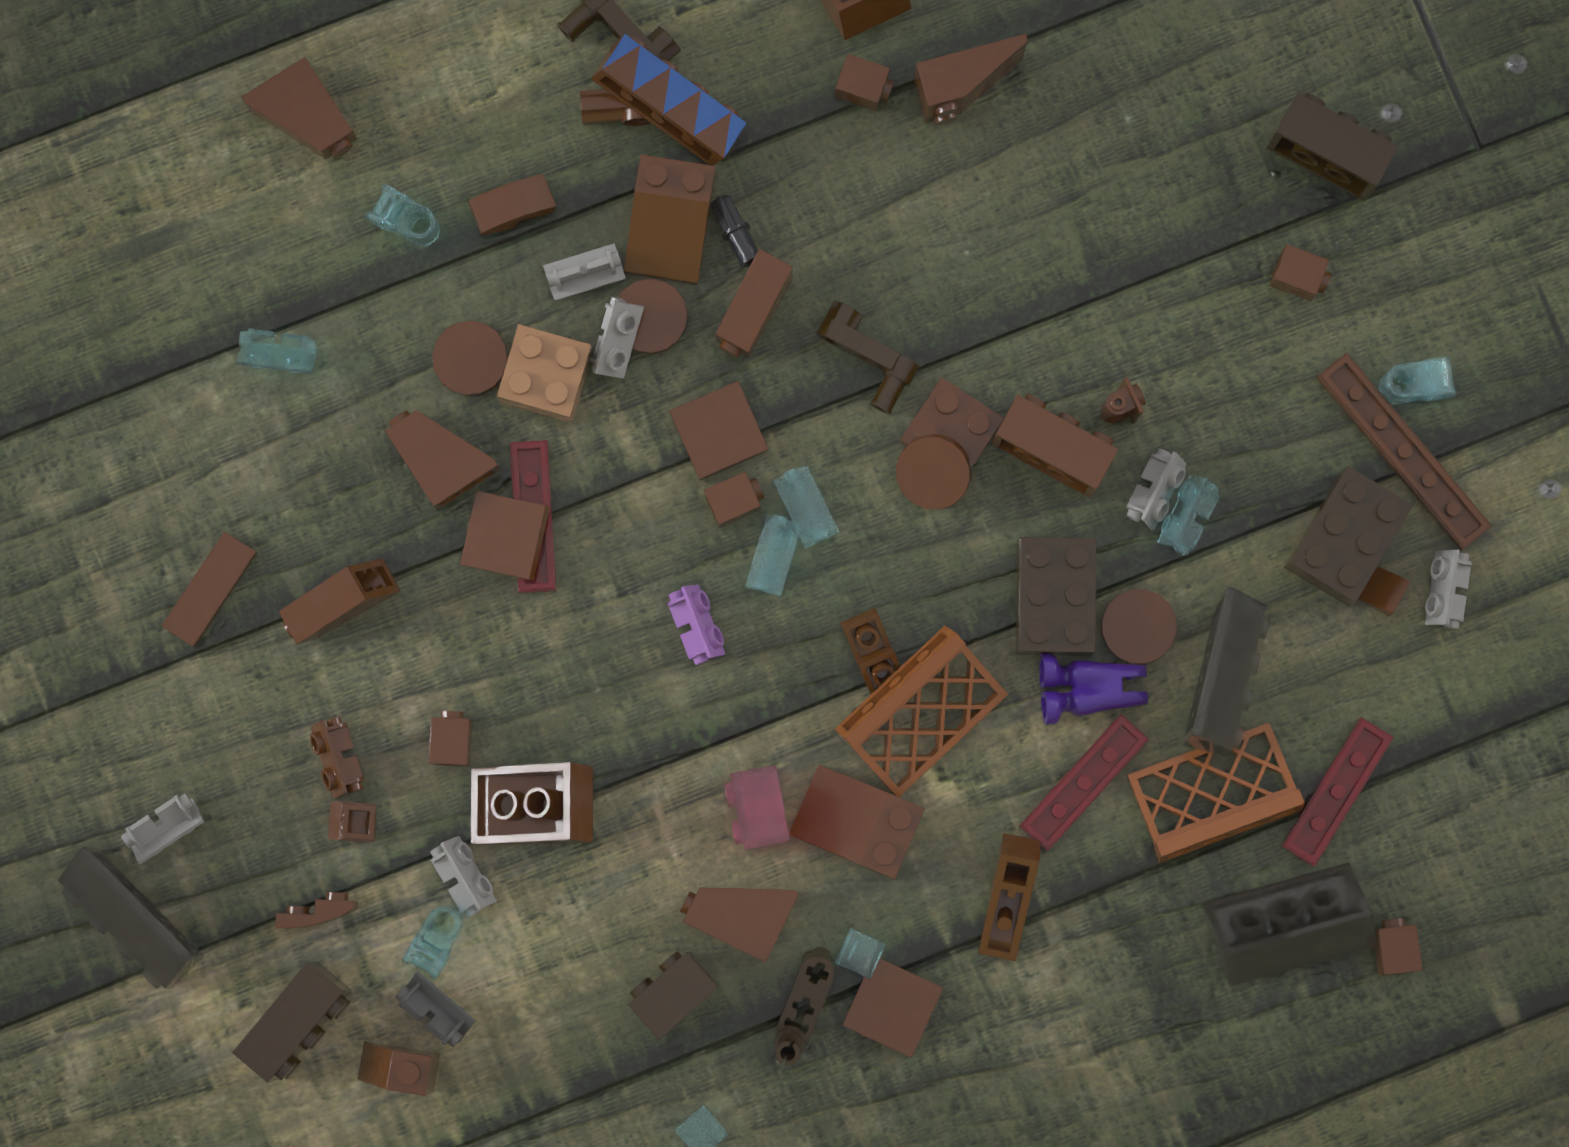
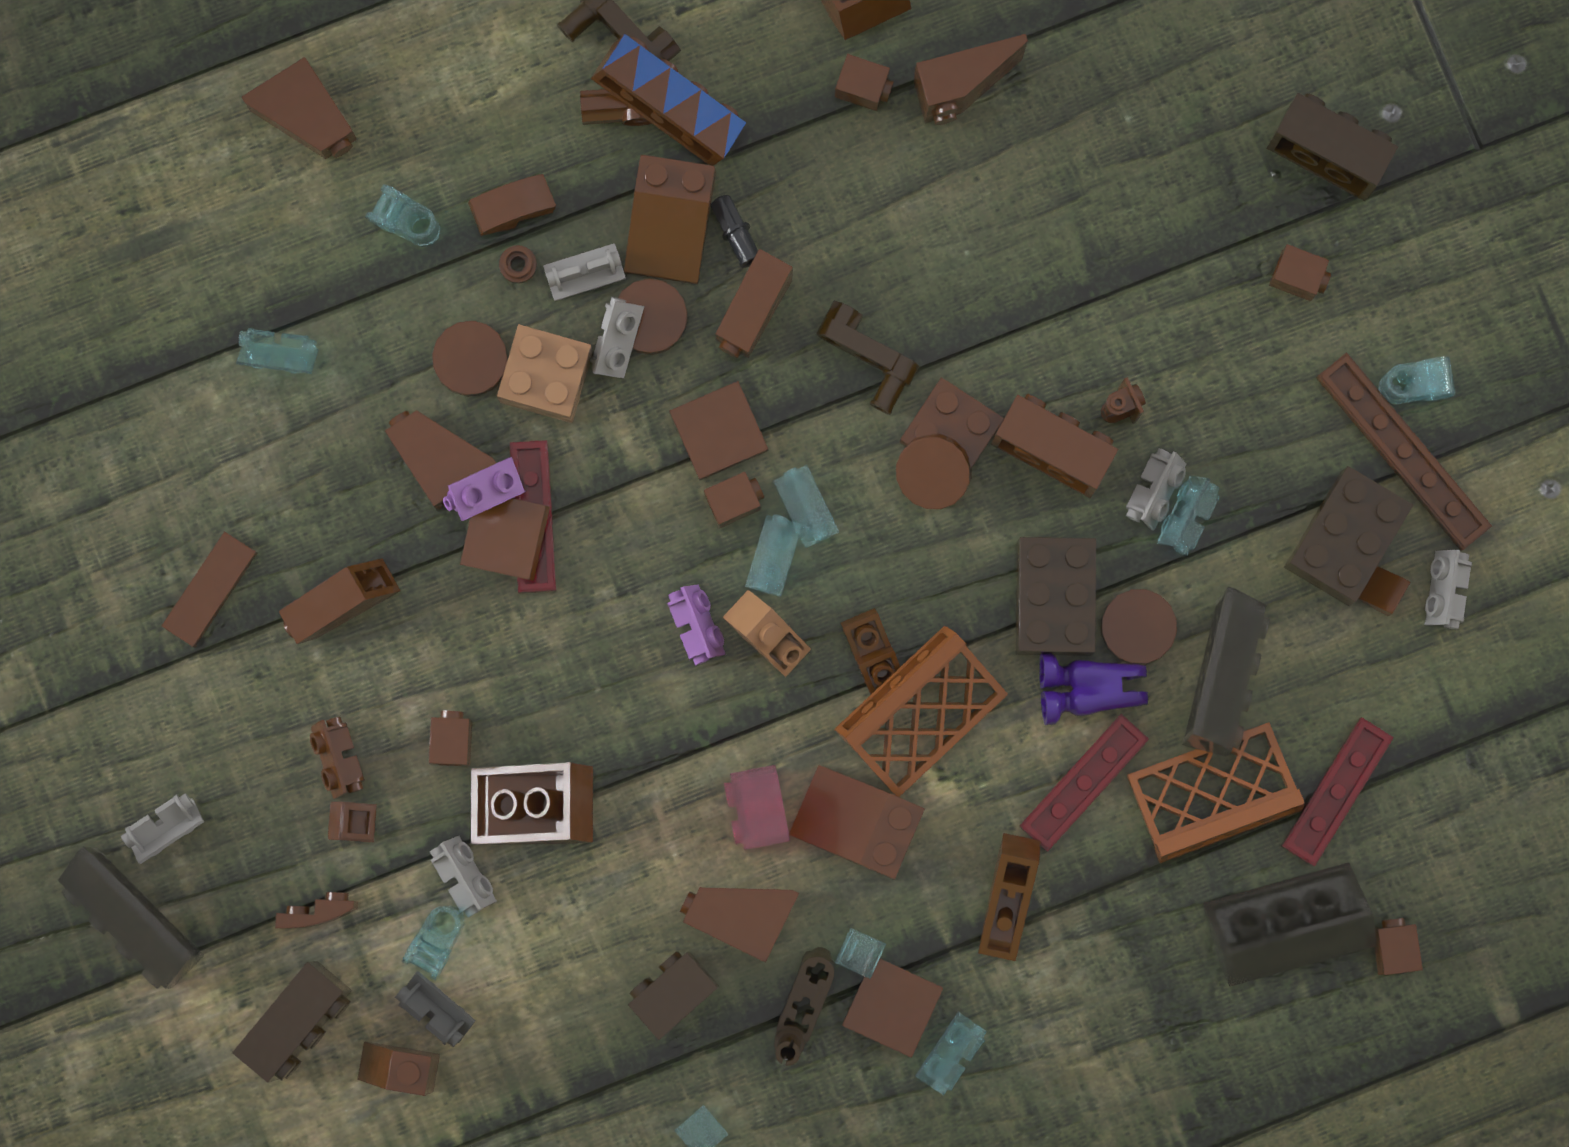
none -> medium lavender hinge [443,457,525,521]
none -> reddish brown plate [499,245,537,283]
none -> medium nougat slope [722,590,811,677]
none -> clear light blue hinge [915,1012,987,1095]

